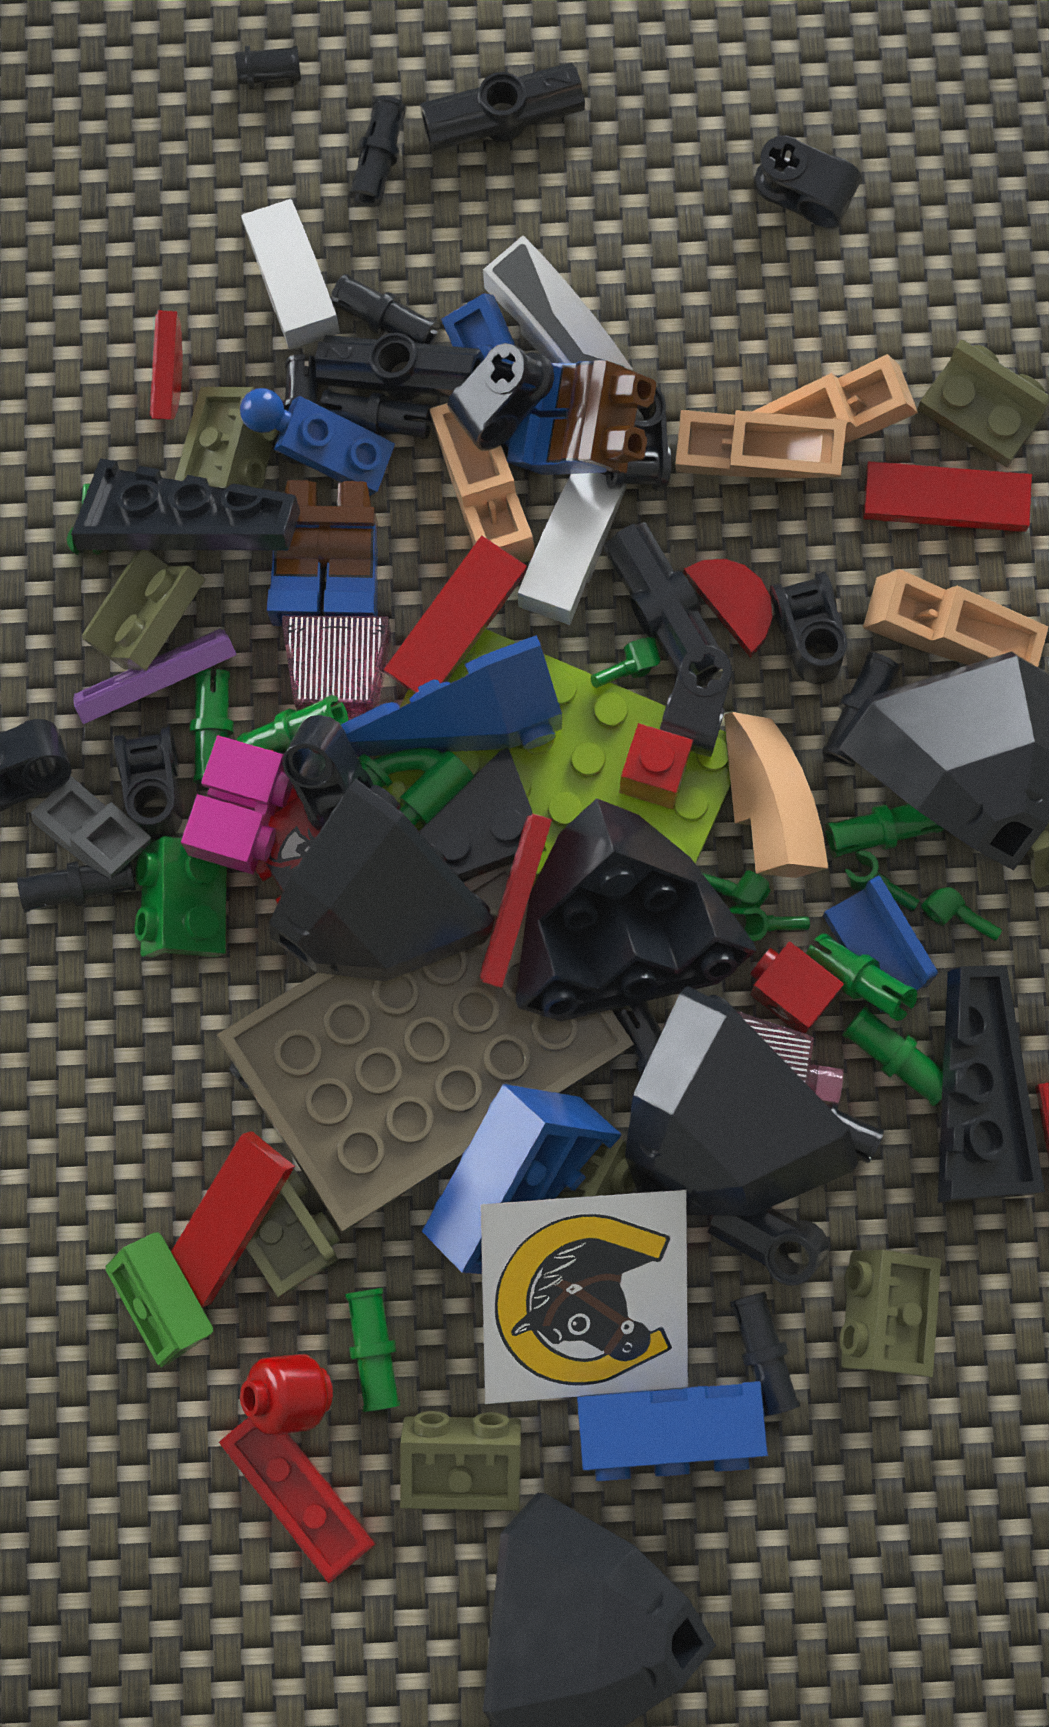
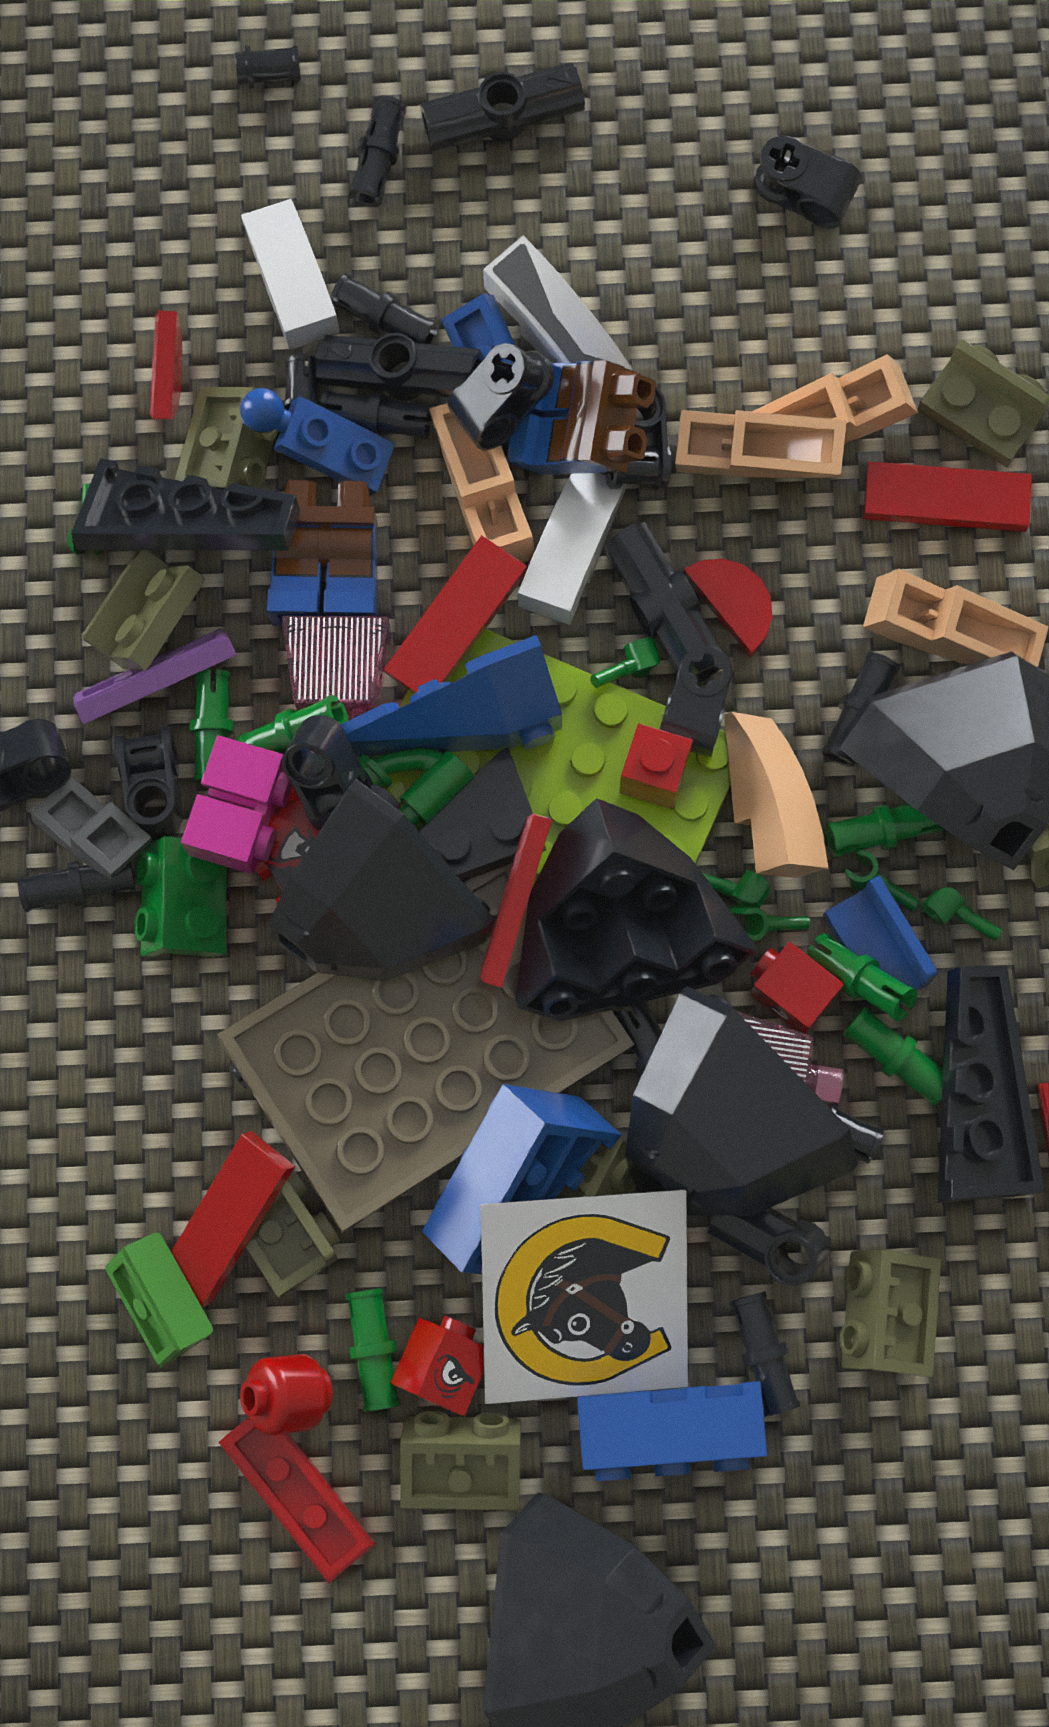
black piece [769,570,847,684] -> none
none -> red brick [390,1315,484,1416]

